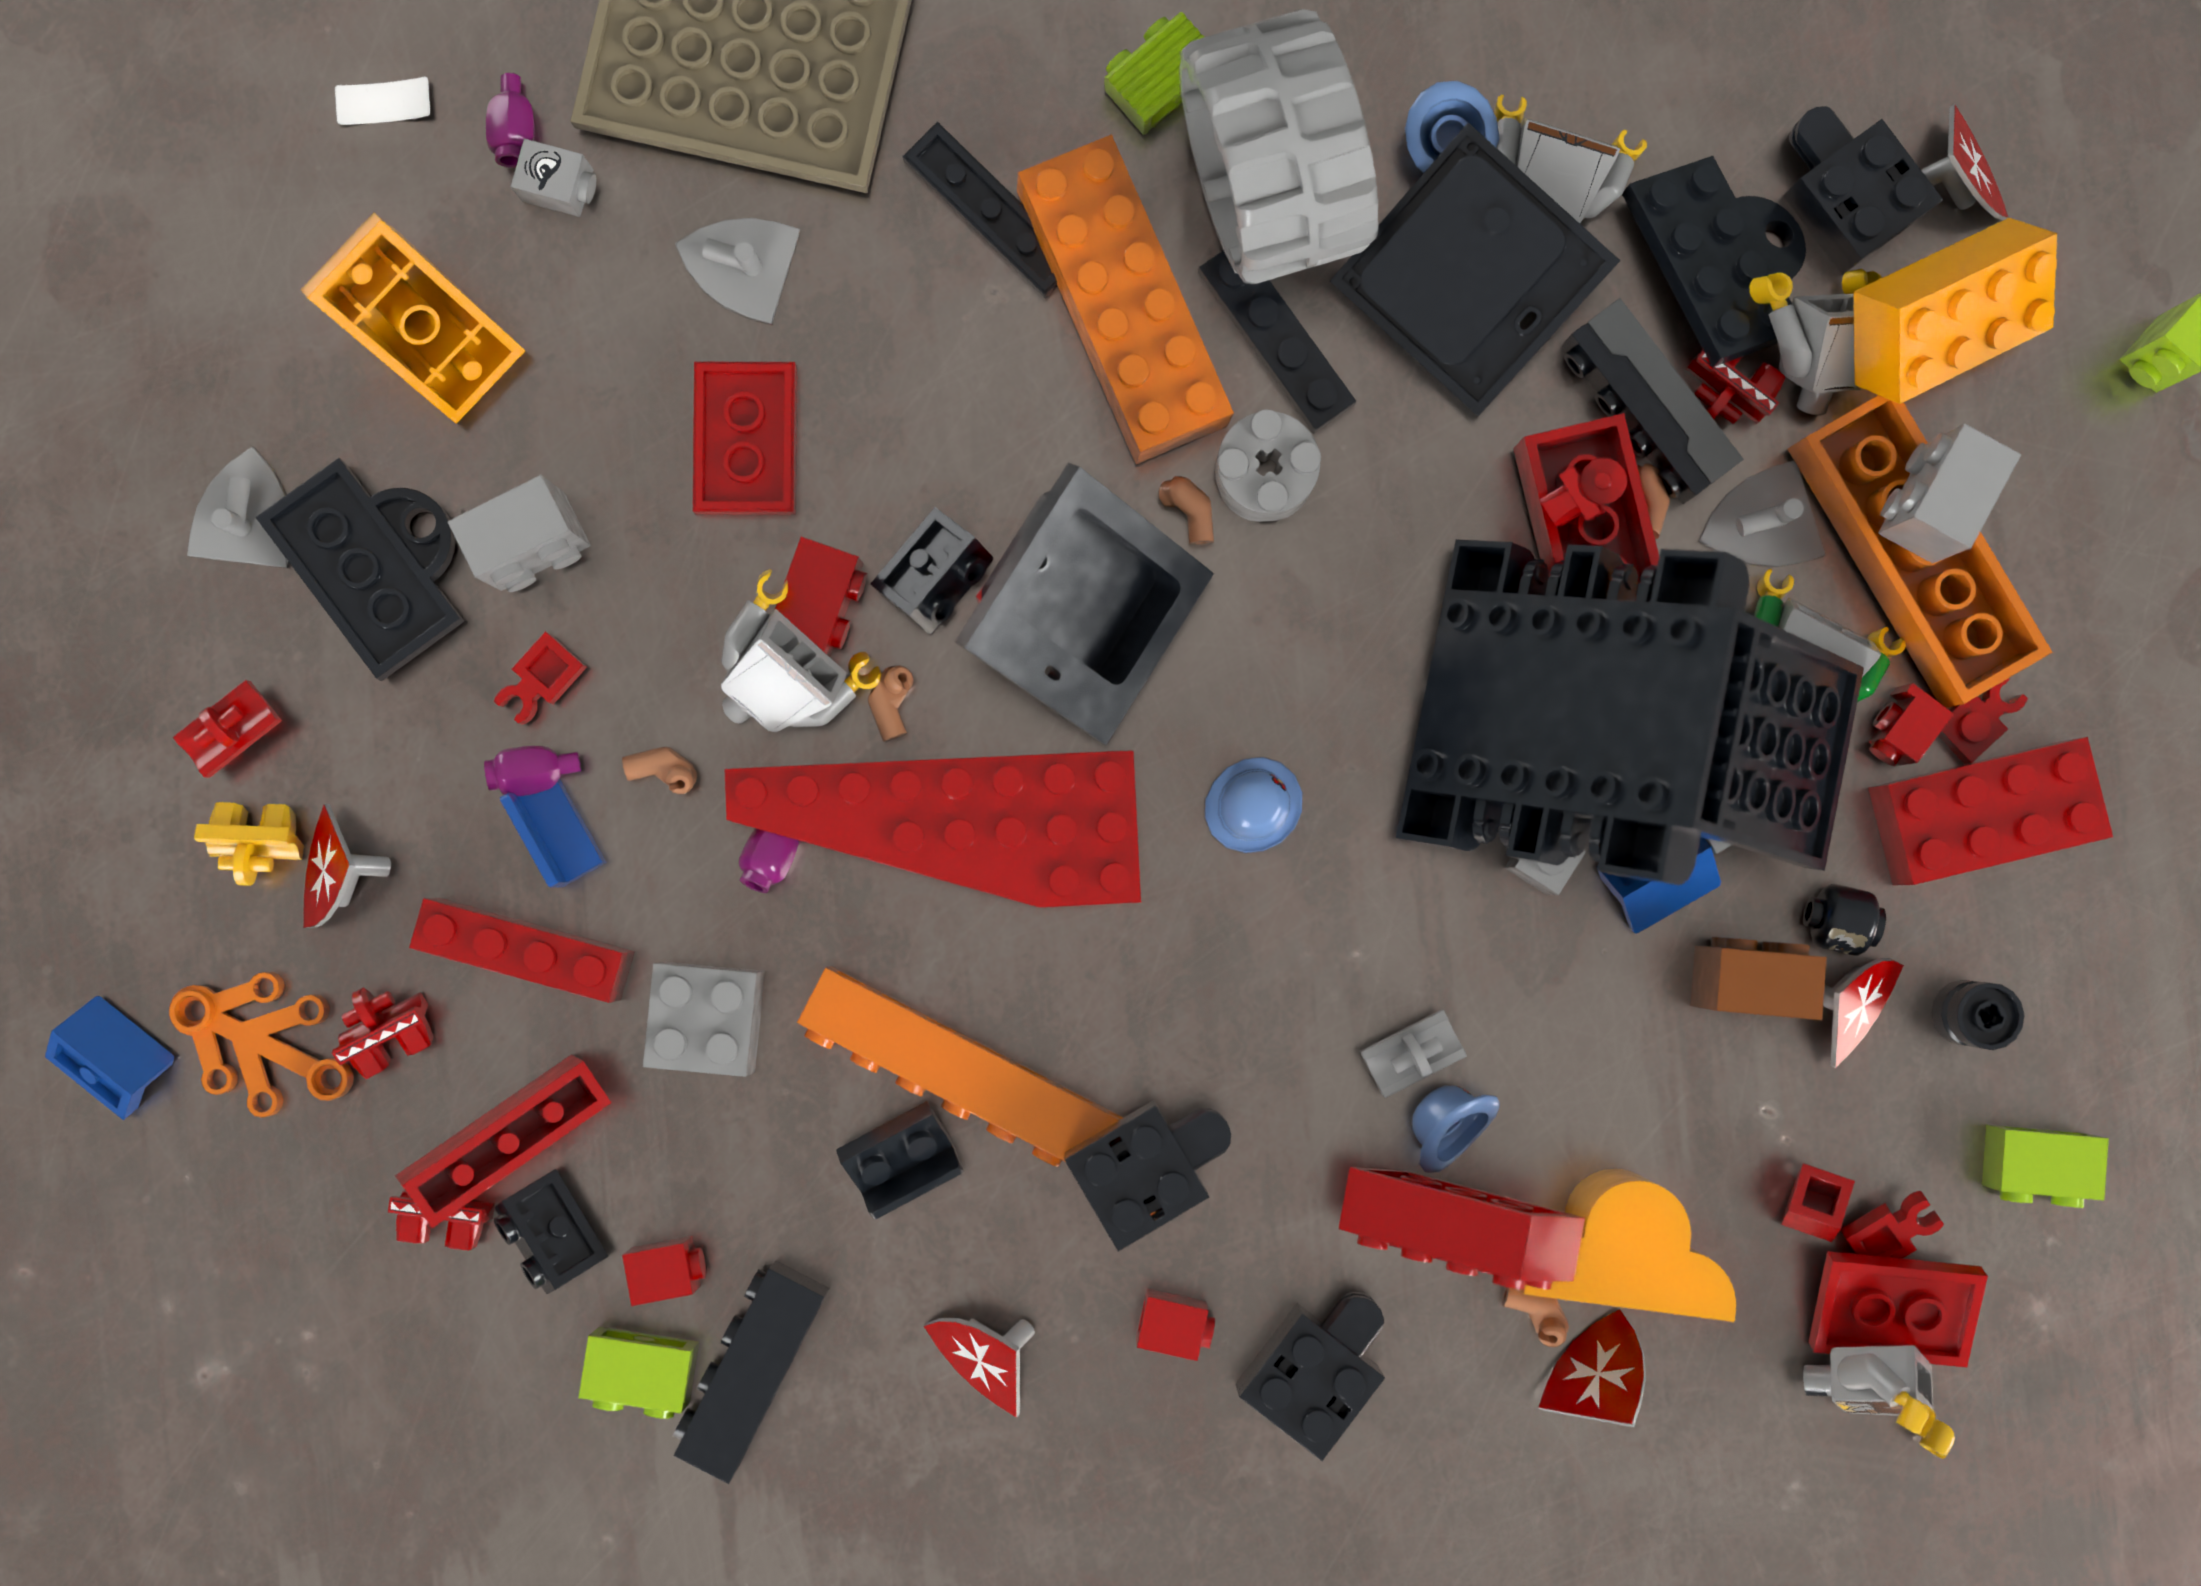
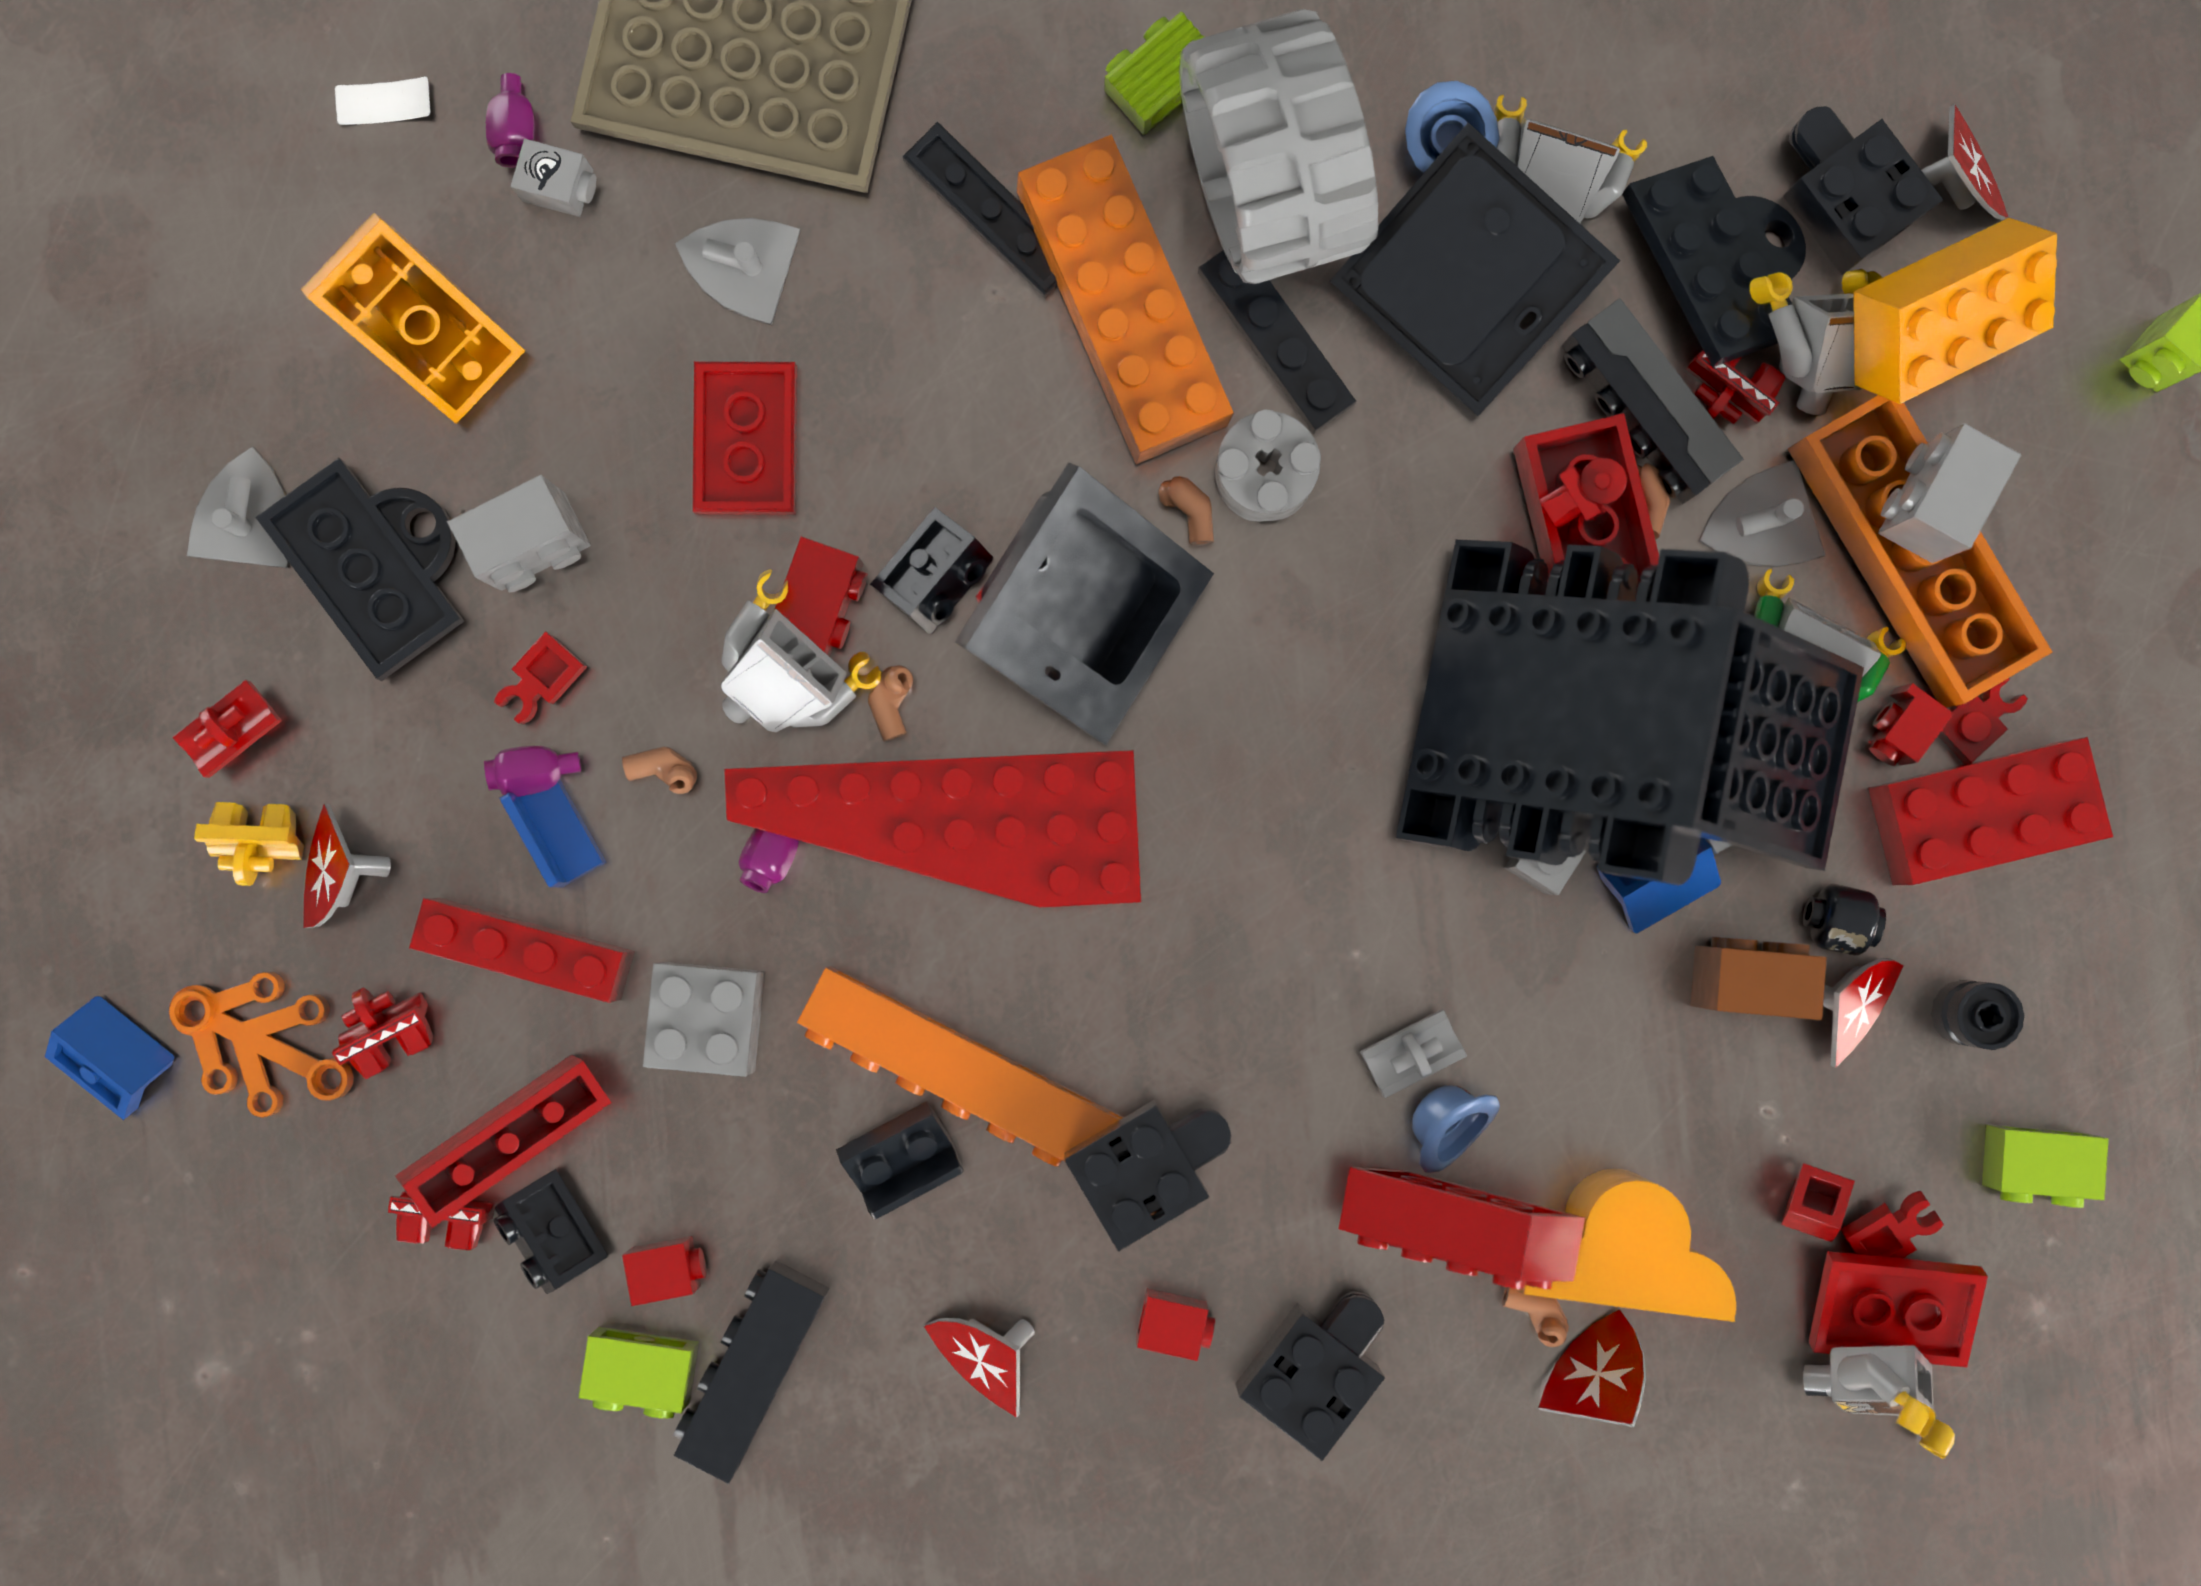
medium blue hat [1205,757,1303,853] -> none

